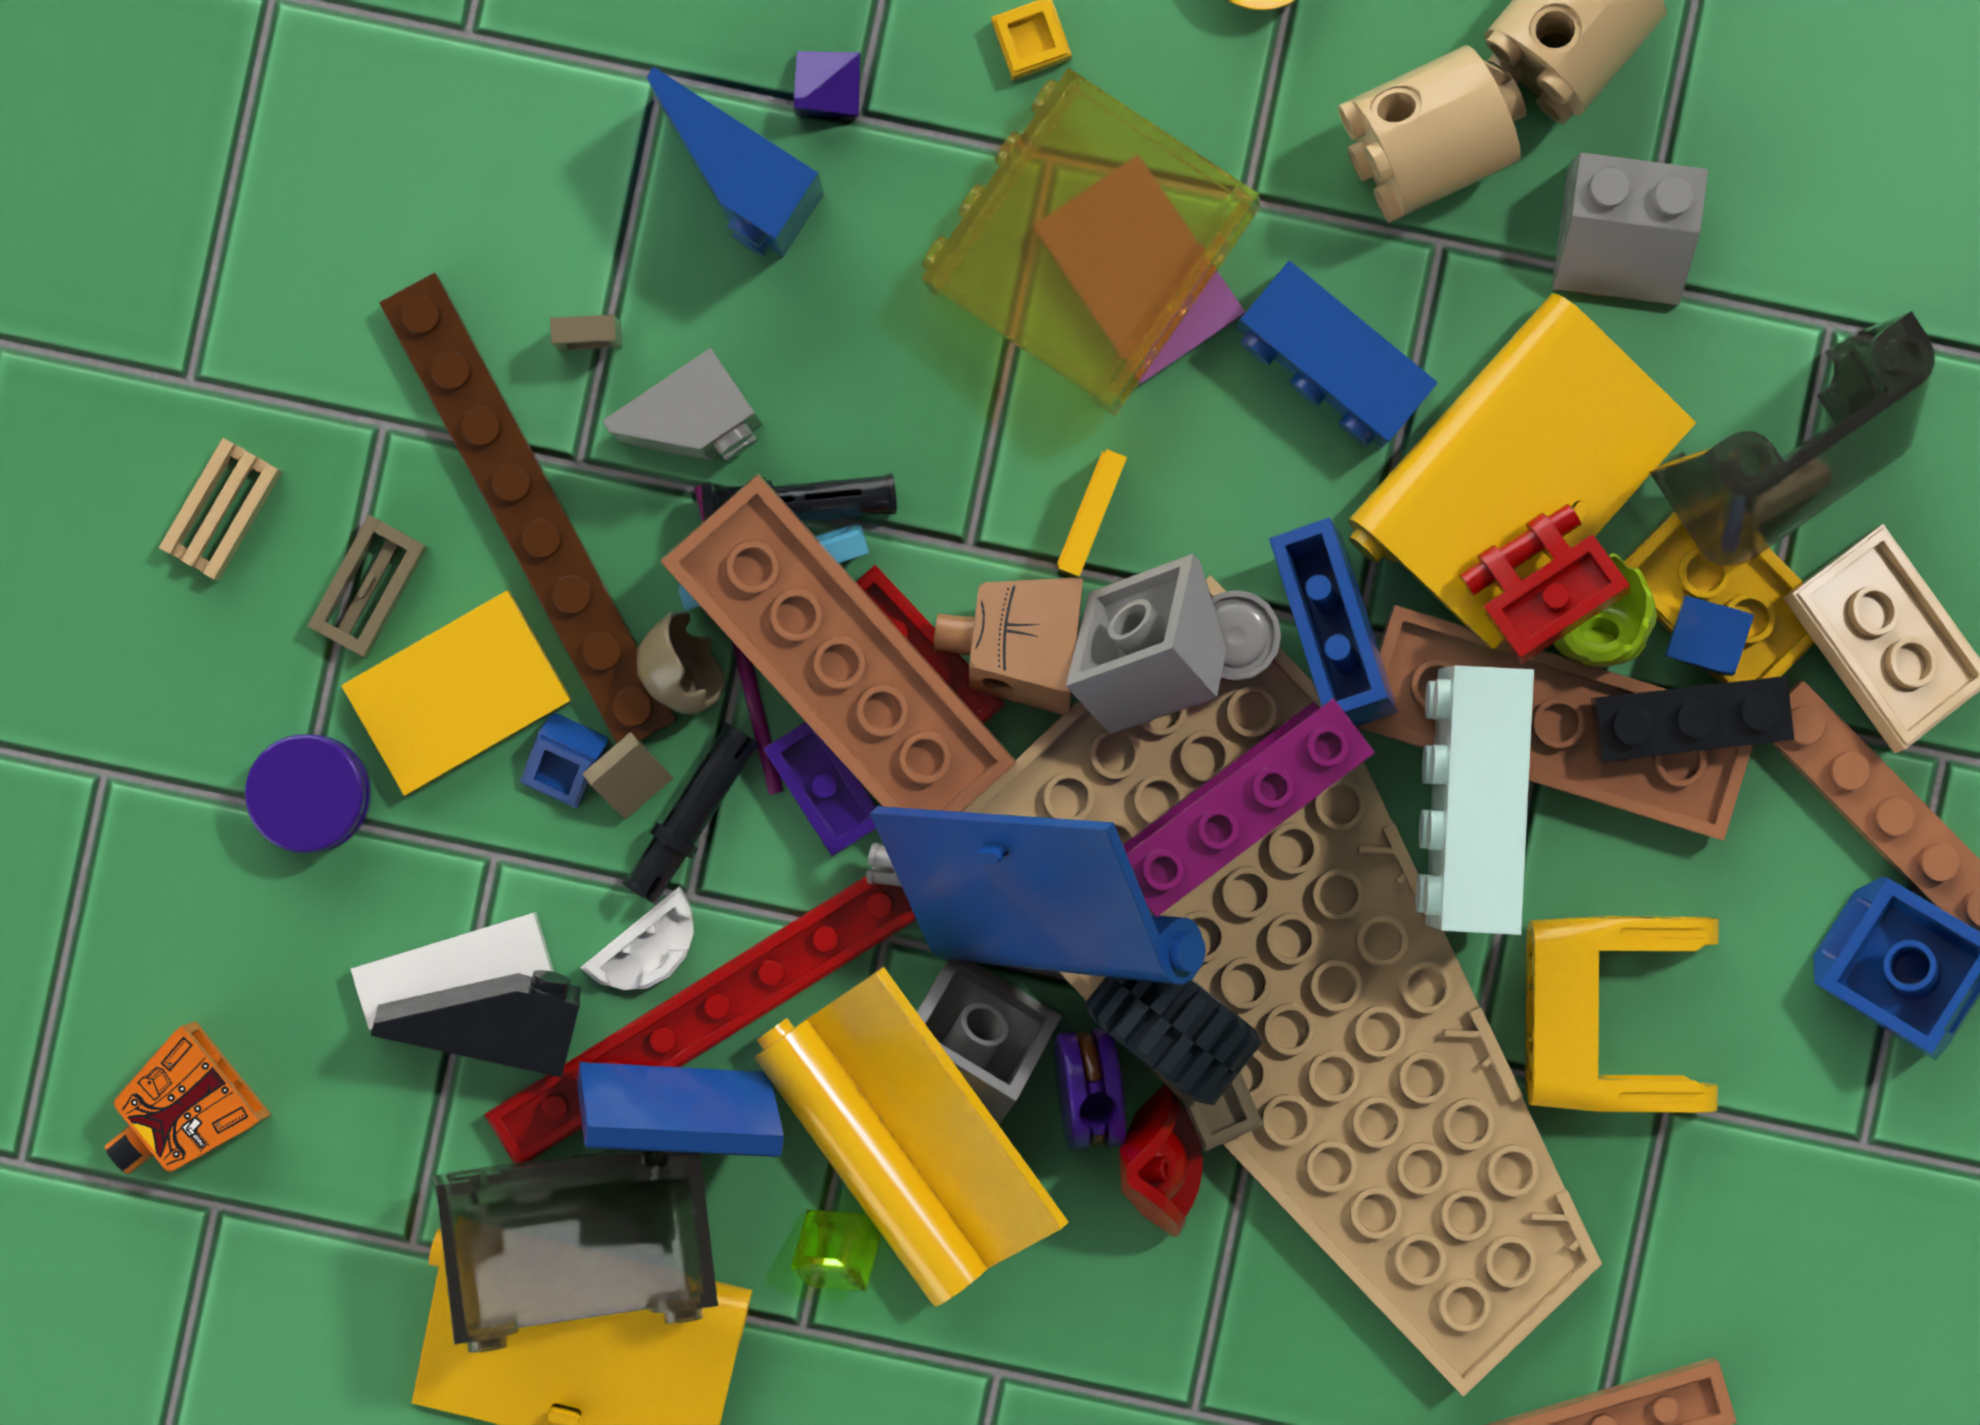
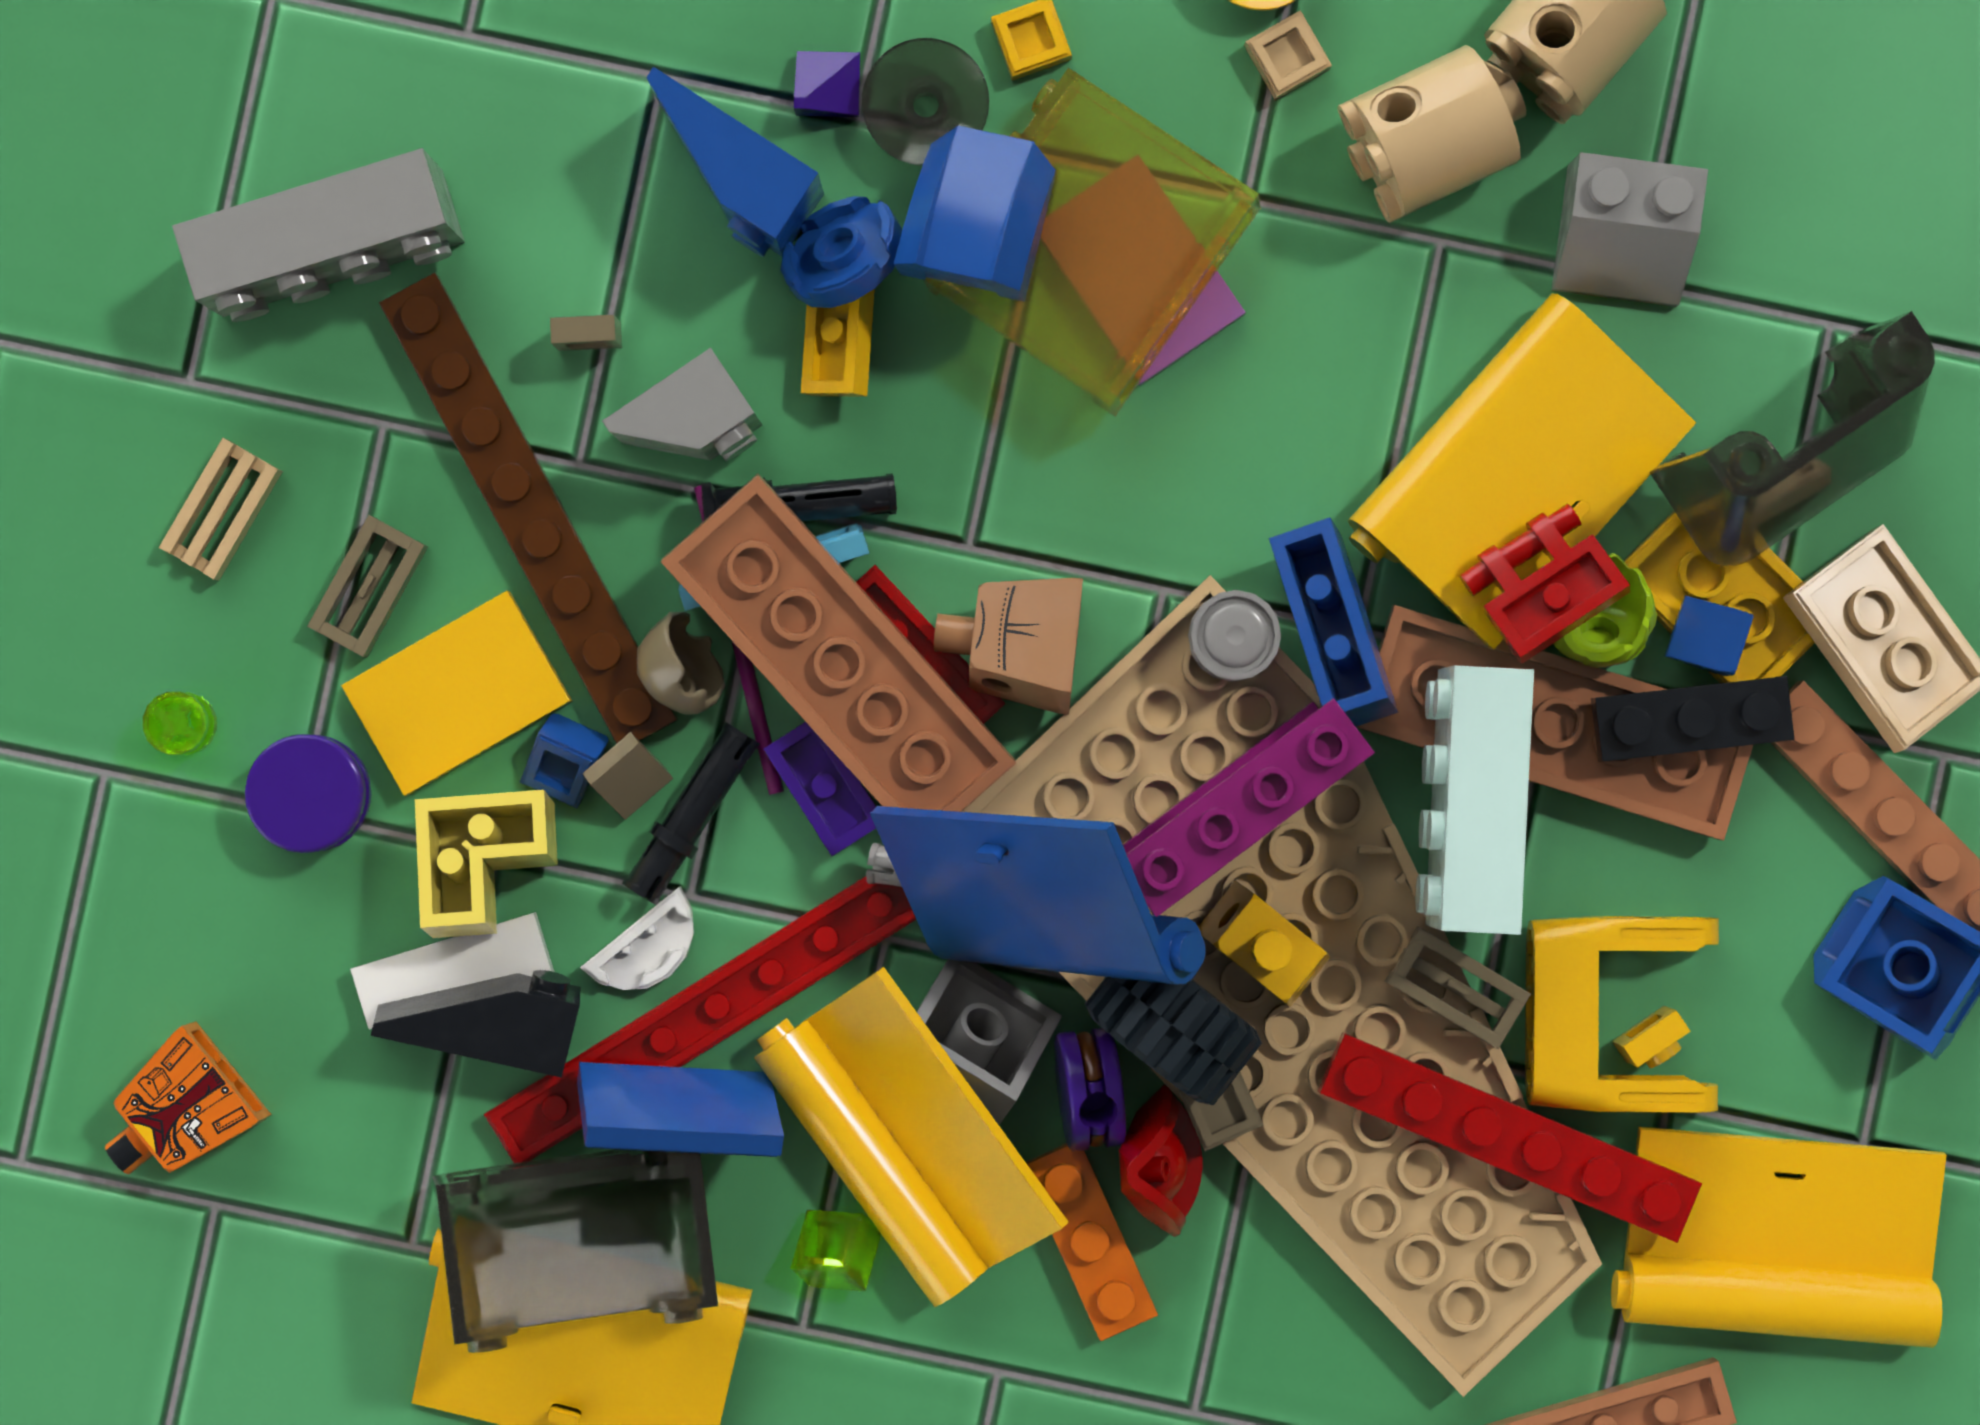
yellow tile [1056,449,1127,578] -> none
light grey slope [1066,553,1227,734] -> none
blue brick [1236,260,1438,448] -> none
none -> clear neon green wheel [143,692,217,755]
none -> light grey brick [172,148,465,322]
none -> light yellow brick [415,790,558,938]
none -> blue tile [781,196,902,308]
none -> yellow plate [800,289,875,397]
none -> clear smoke dish [862,38,989,166]
none -> blue slope [894,126,1056,302]
none -> orange plate [1026,1143,1158,1342]
none -> yellow torso [1198,880,1331,1007]
none -> tan tile [1244,10,1332,100]
none -> red plate [1318,1032,1702,1243]
none -> dark tan tile [1385,926,1531,1049]
none -> yellow door [1611,1127,1947,1348]
none -> yellow plate [1612,1006,1691,1068]

